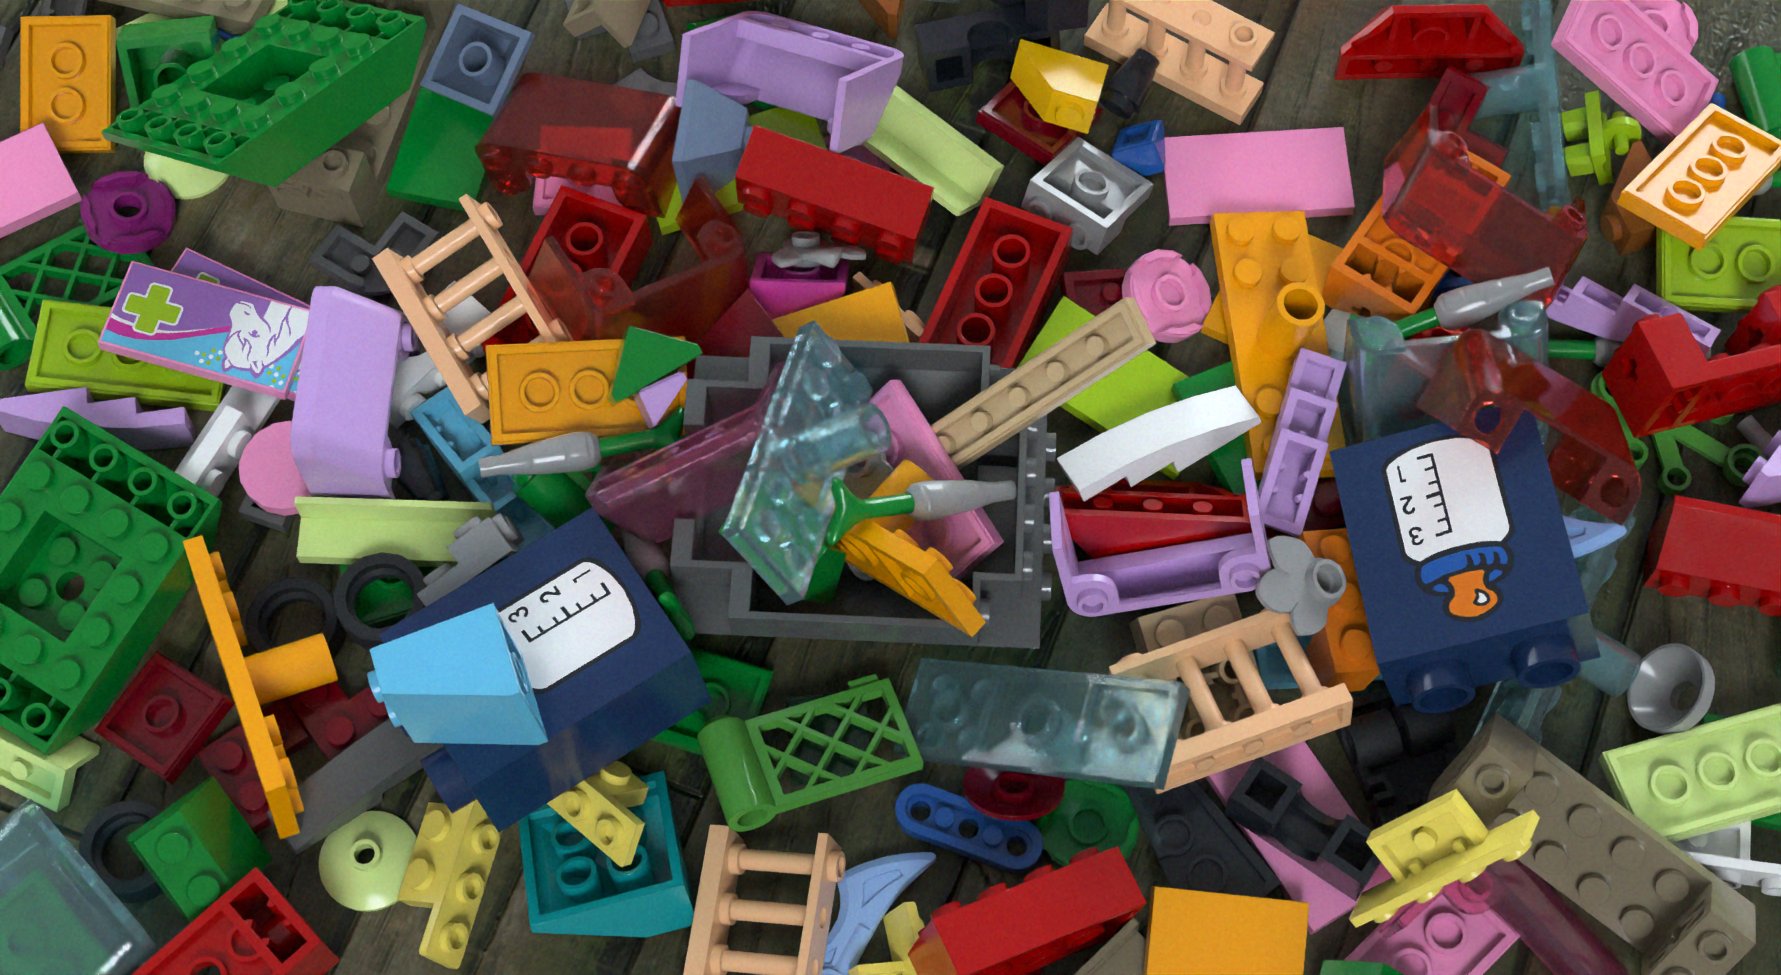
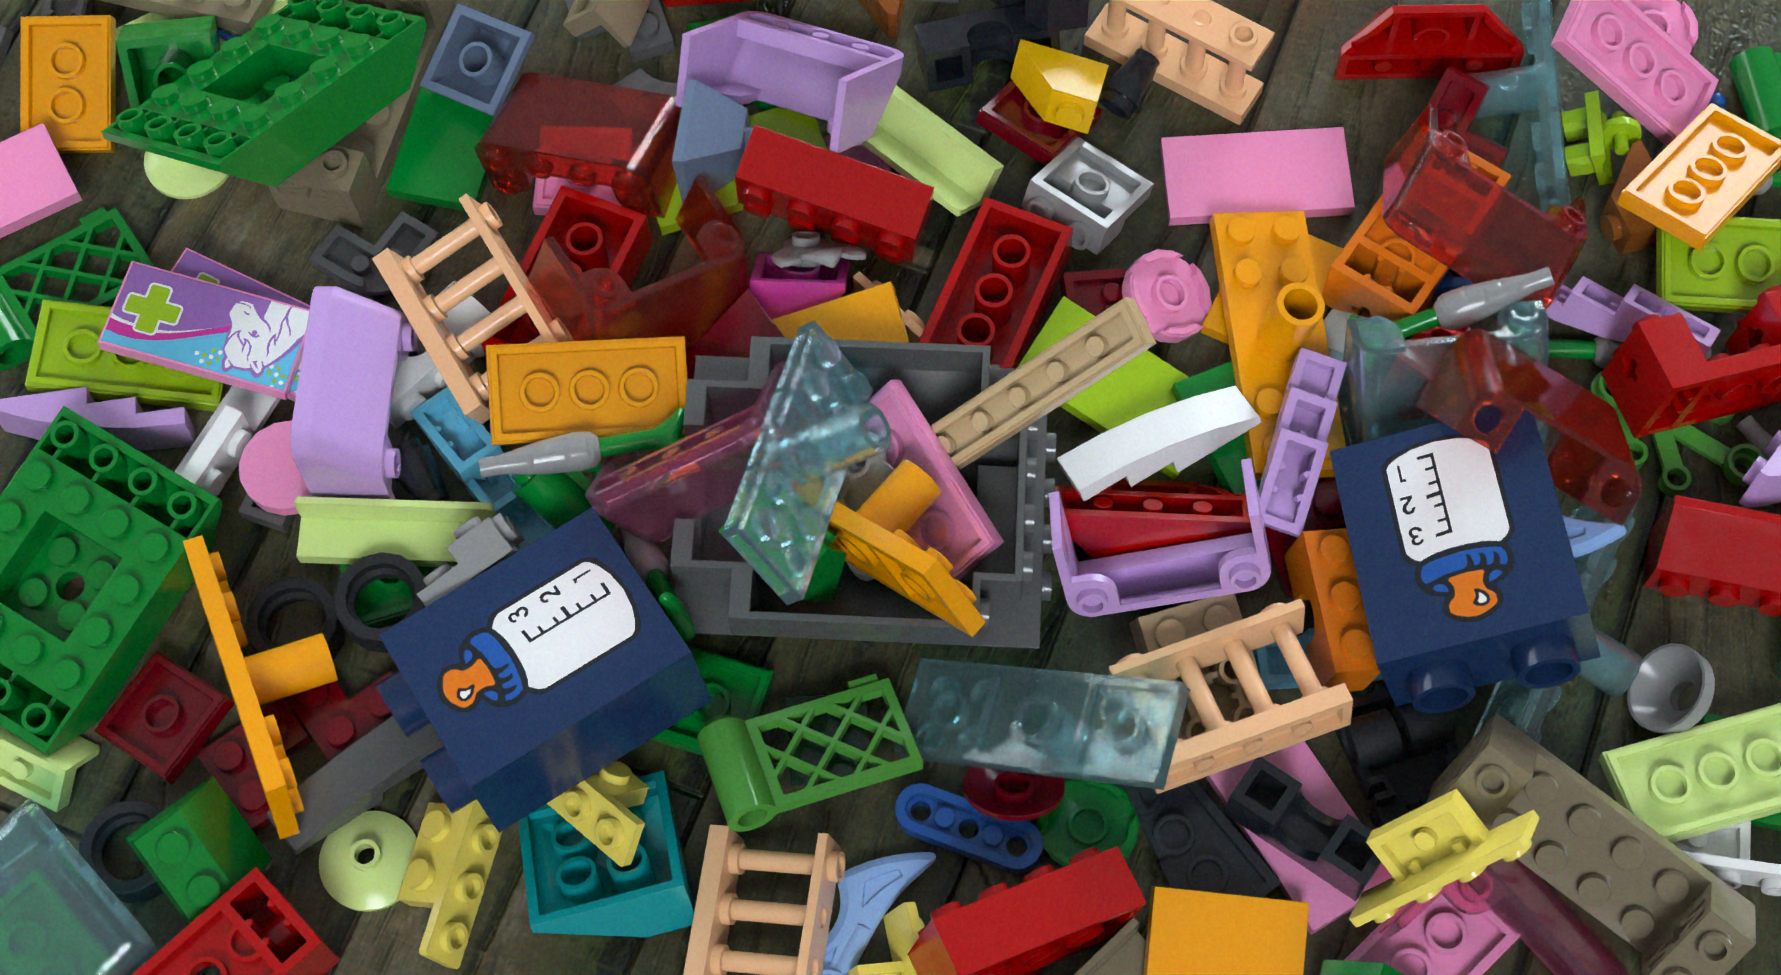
magenta tile [81,171,176,254] -> none
medium azure slope [367,603,548,745] -> none
green slope [607,326,703,407] -> none
lavender slope [633,372,687,429] -> none
piece [827,478,1017,546] -> none
blue slope [1111,120,1166,177] -> none
light grey plate [1255,536,1346,636] -> none

